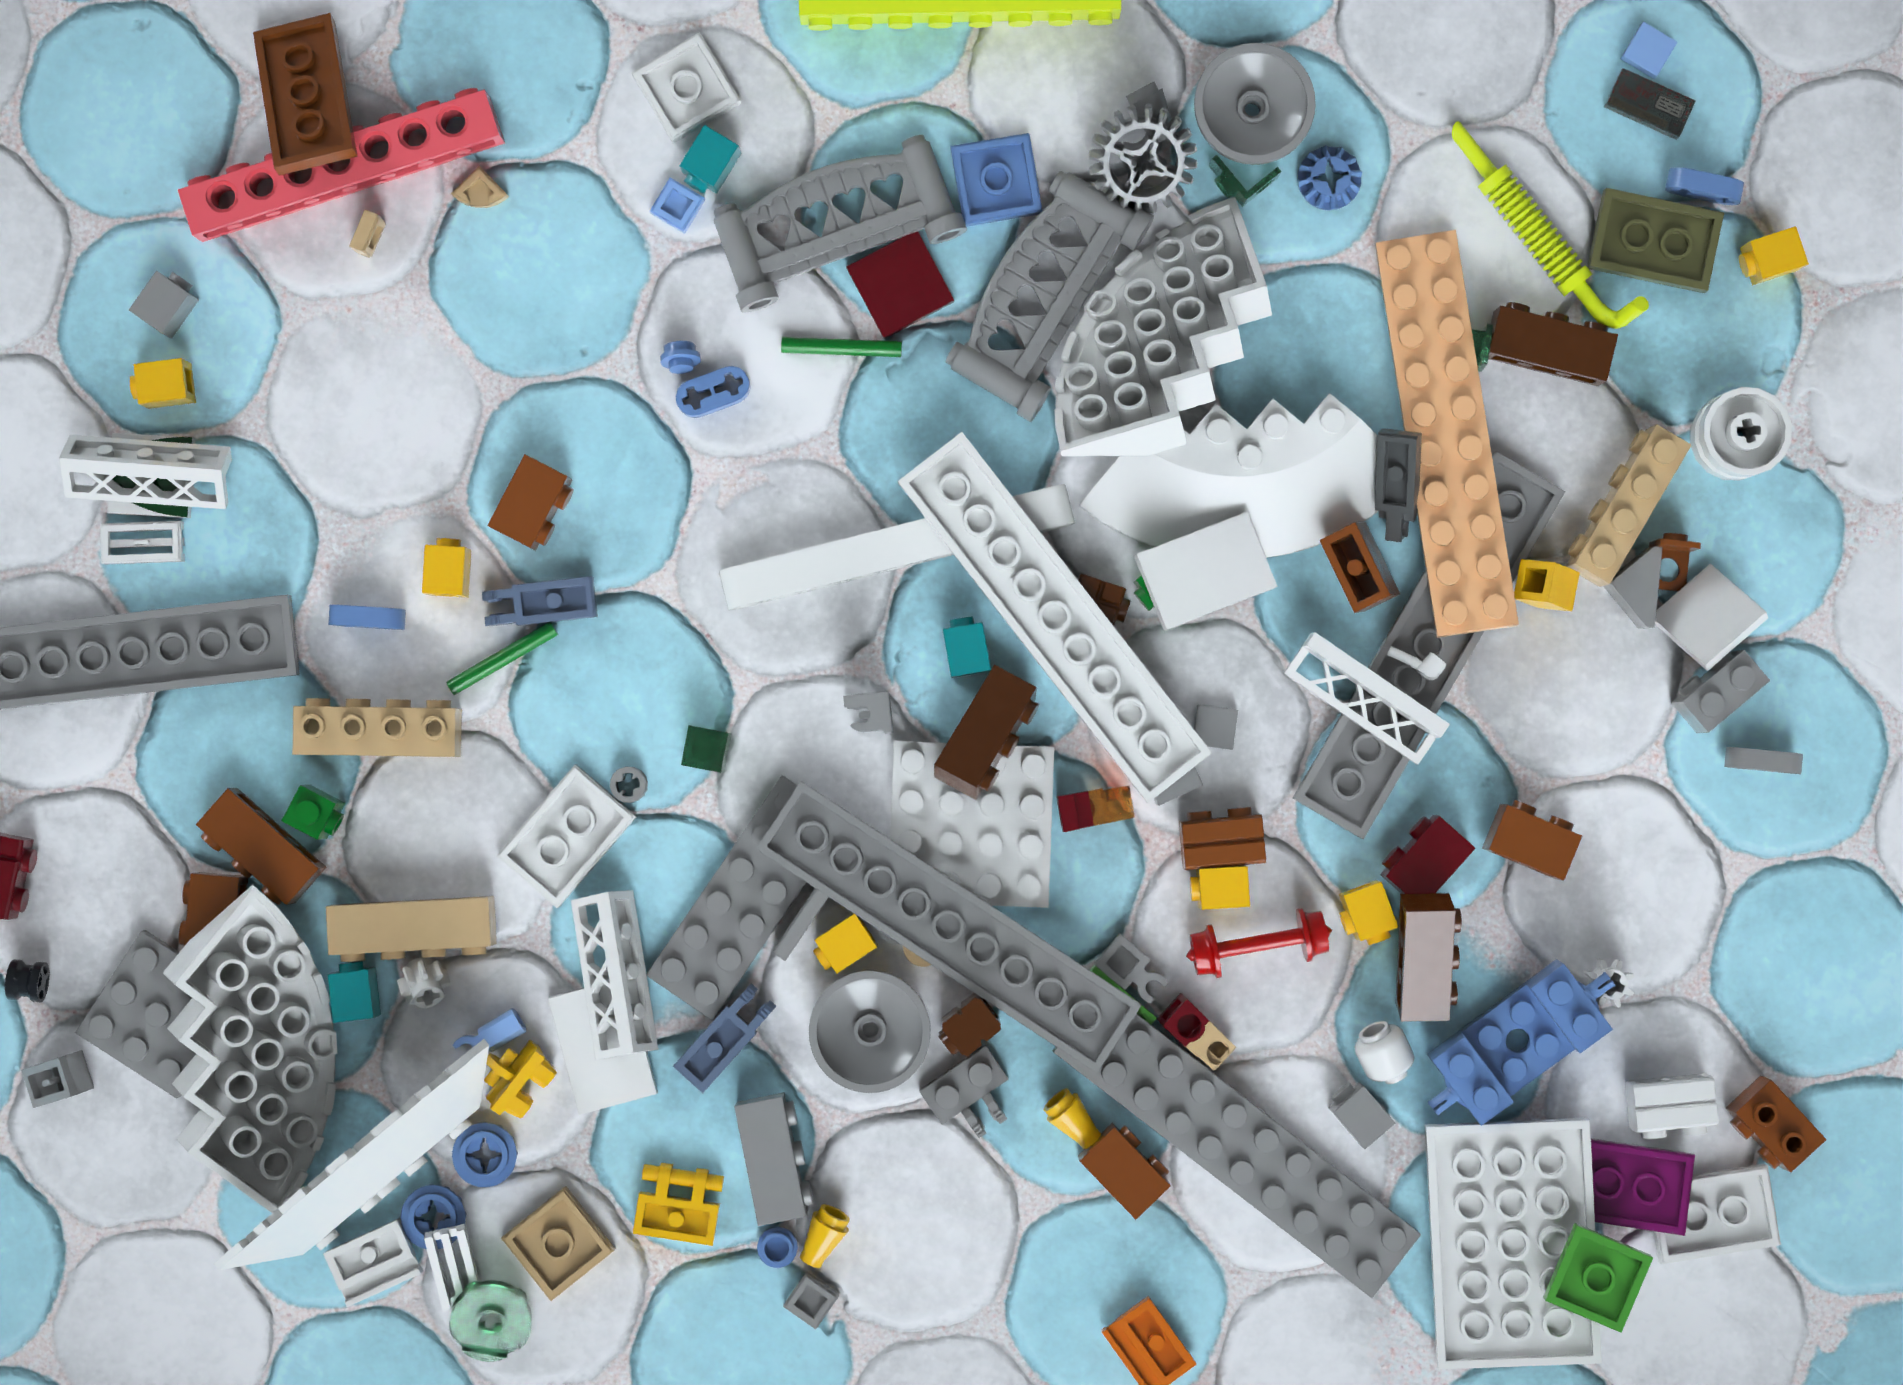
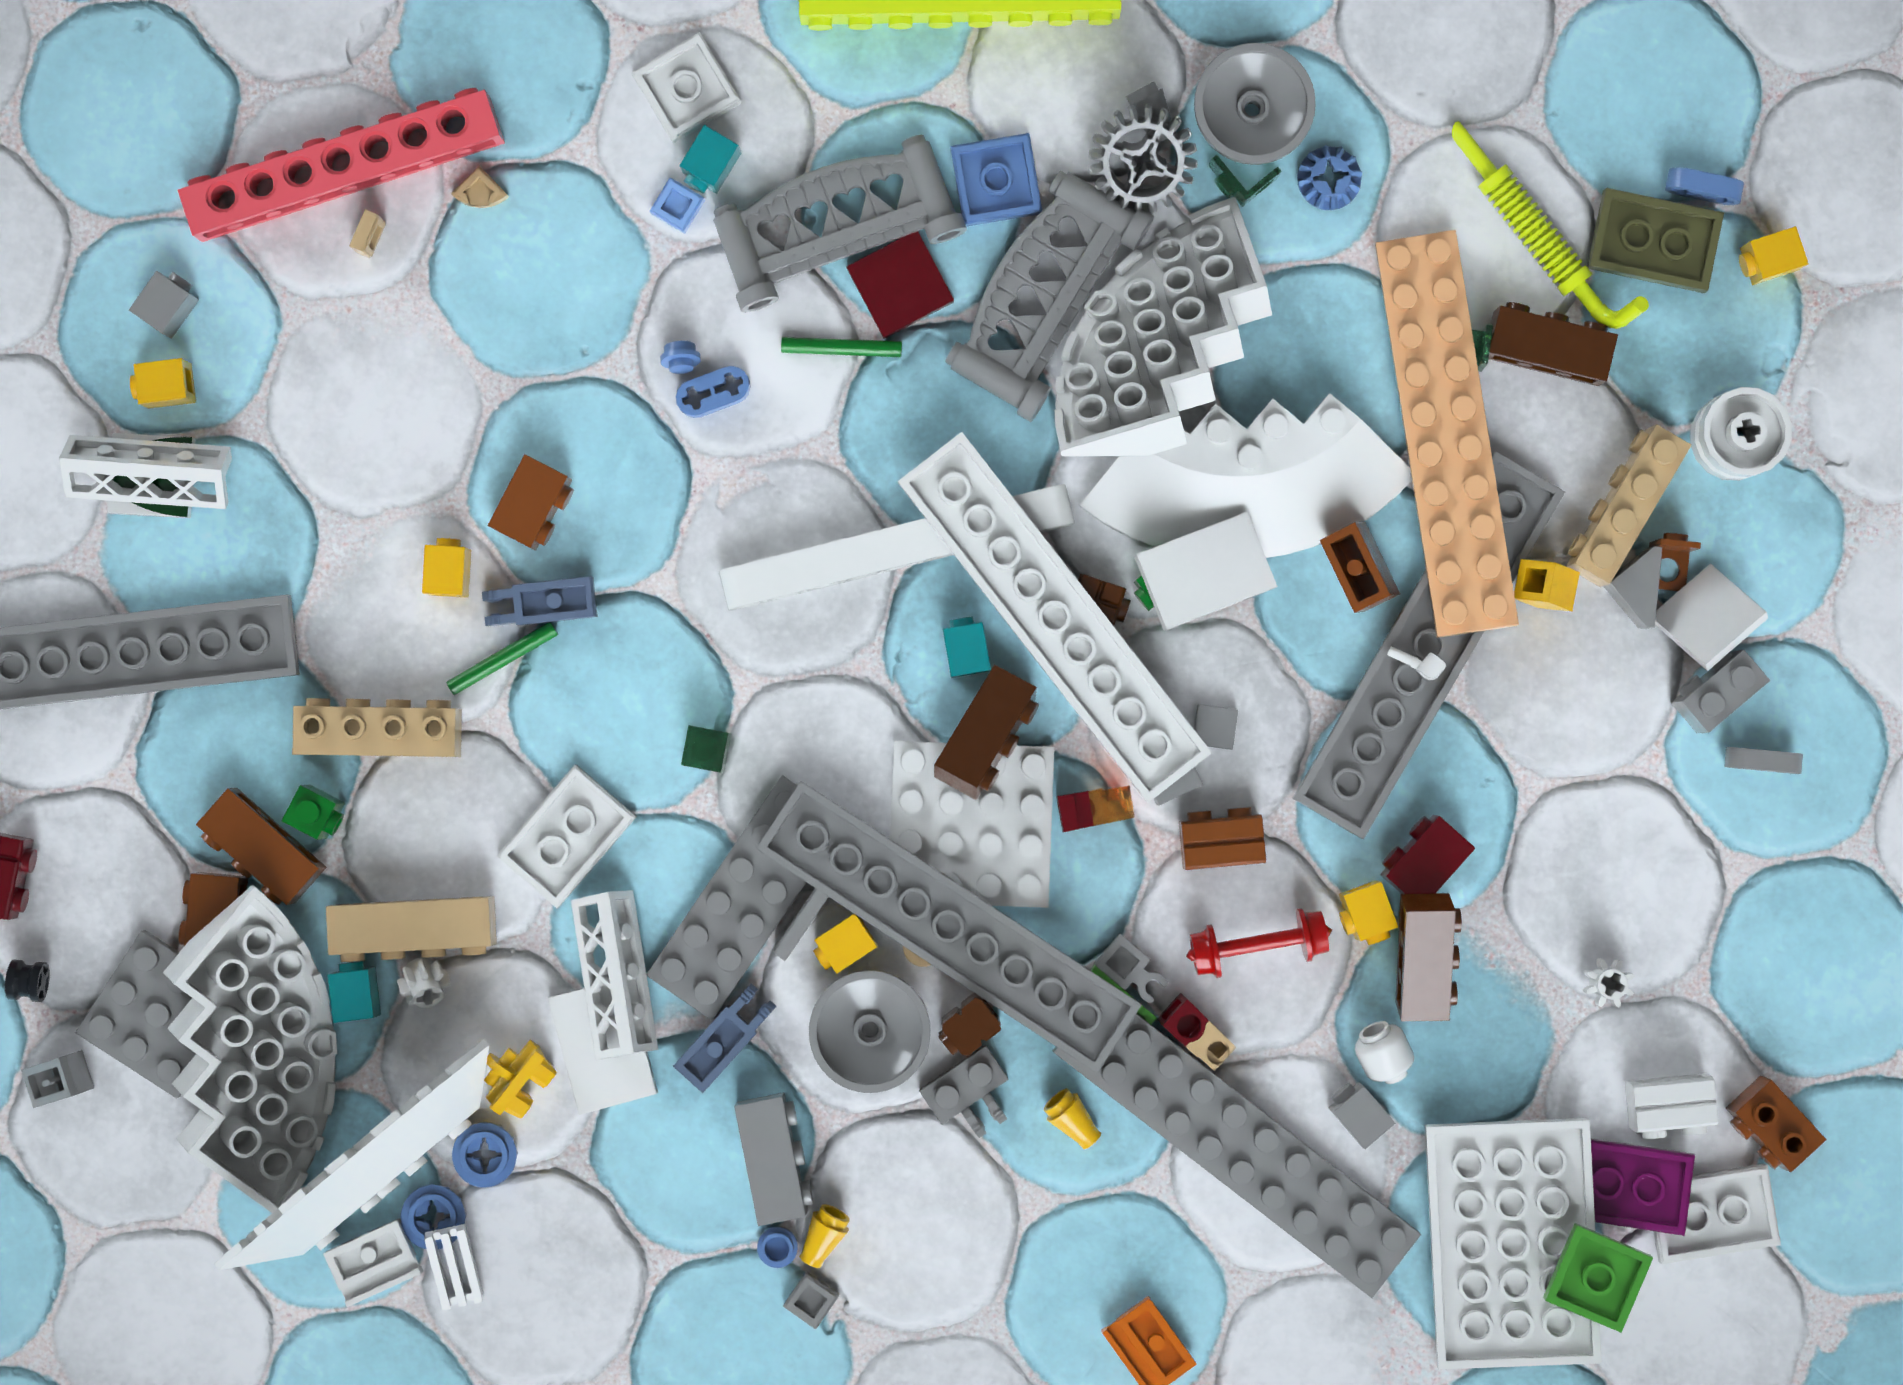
white tile [100,521,185,565] -> none
dark orange plate [253,13,357,176] -> none
medium blue beam [328,605,406,630] -> none
clear green plate [449,1280,532,1362] -> none
light blue bar [453,1008,527,1052] -> none
tan tile [501,1186,616,1301] -> none
light grey bush [610,767,648,803] -> none
yellow plate [633,1162,724,1246] -> none
light grey hinge [843,691,894,734] -> none
dark orange brick [1078,1123,1171,1220] -> none
yellow brick [1190,865,1250,910] -> none
white fence [1283,632,1450,765] -> none
dark grey hinge [1375,429,1422,542] -> none
medium blue brick [1427,959,1616,1126] -> none
dark orange brick [1482,800,1582,881] -> none
clear smoke tile [1604,68,1696,140] -> none
light blue tile [1620,22,1677,79] -> none

